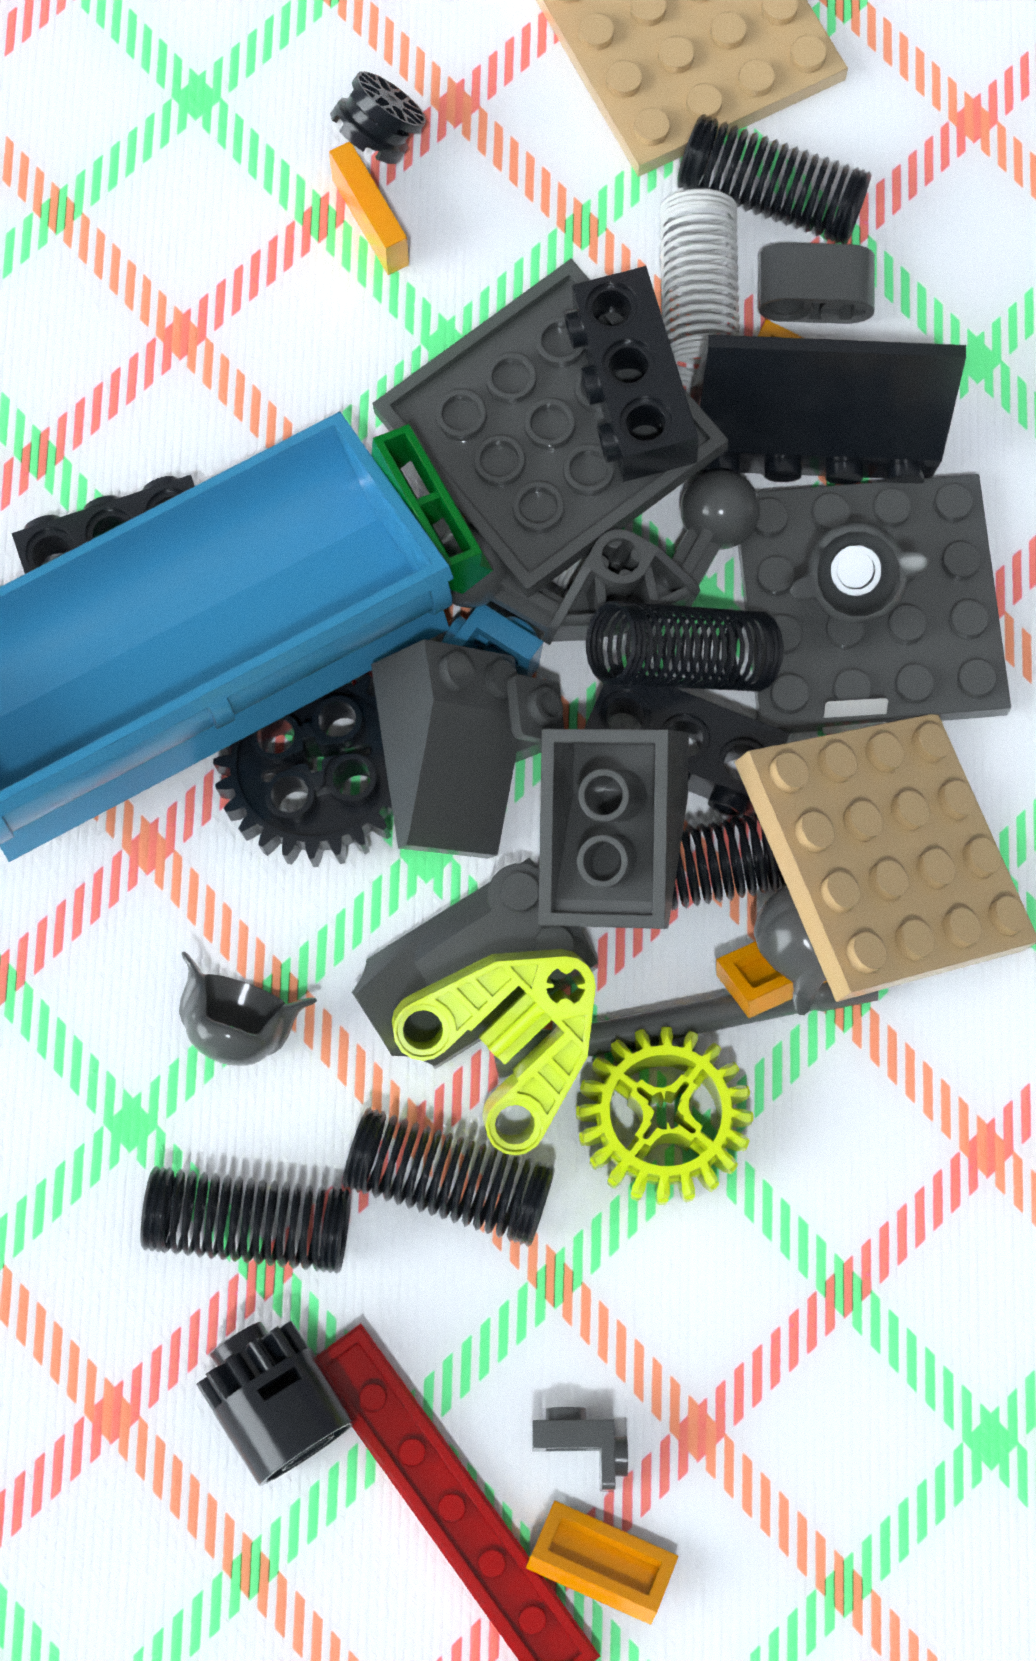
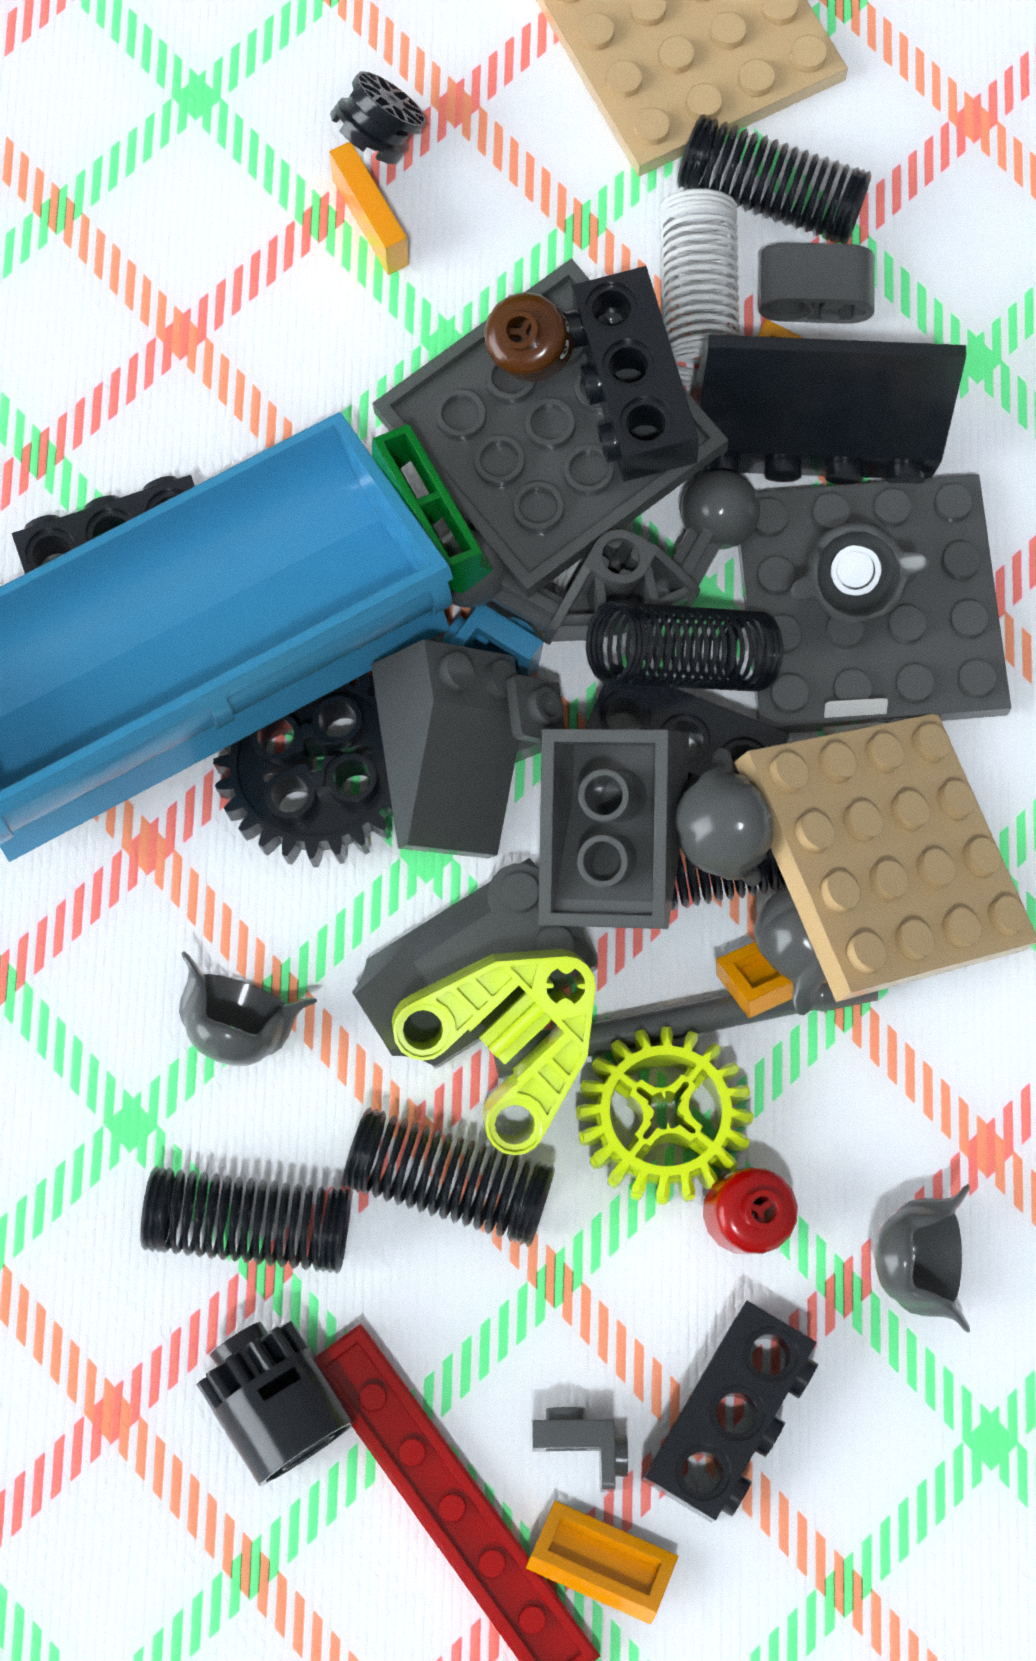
none -> reddish brown head [484,292,573,382]
none -> black brick [642,1300,819,1523]
none -> dark grey hair [674,748,773,887]
none -> red head [703,1167,798,1255]
none -> dark grey hair [874,1184,970,1333]

